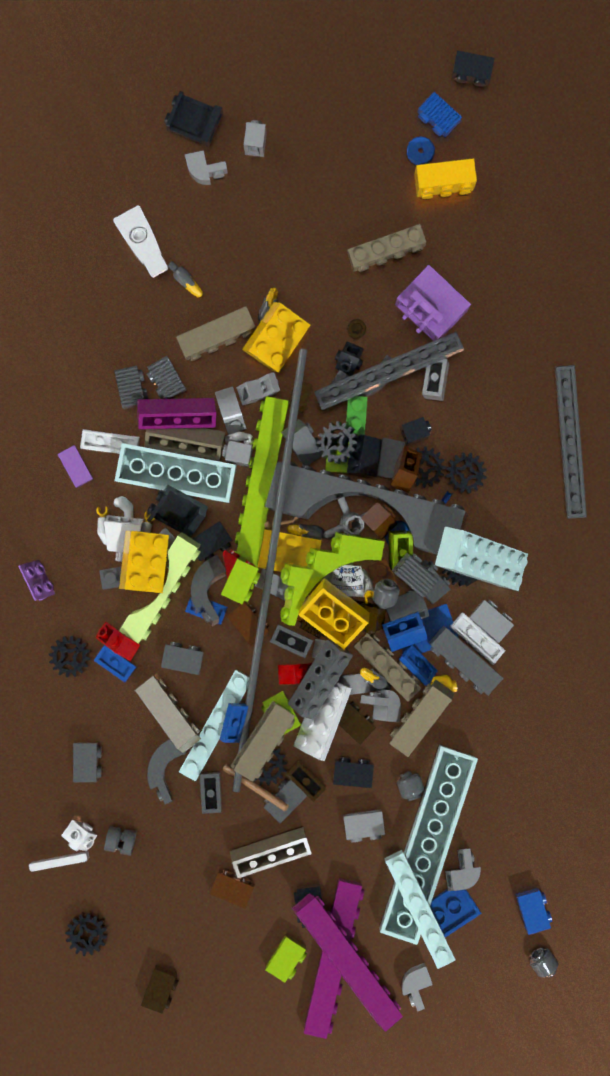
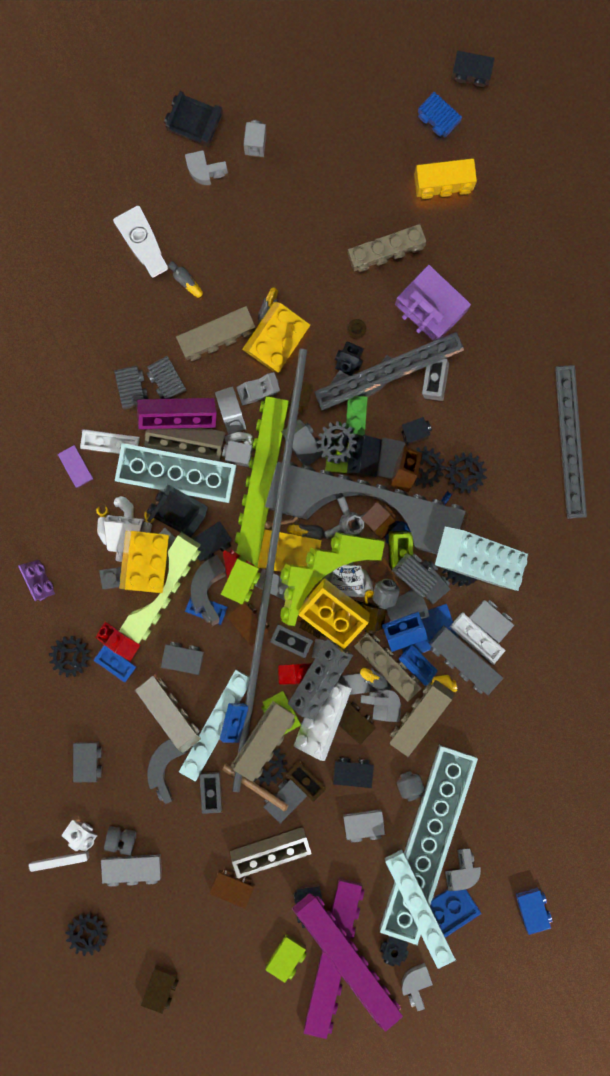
blue piece [407,136,435,165] -> none
dark grey head [529,948,559,978] -> none
none -> light grey brick [101,854,162,886]
none -> black brick [379,936,409,966]

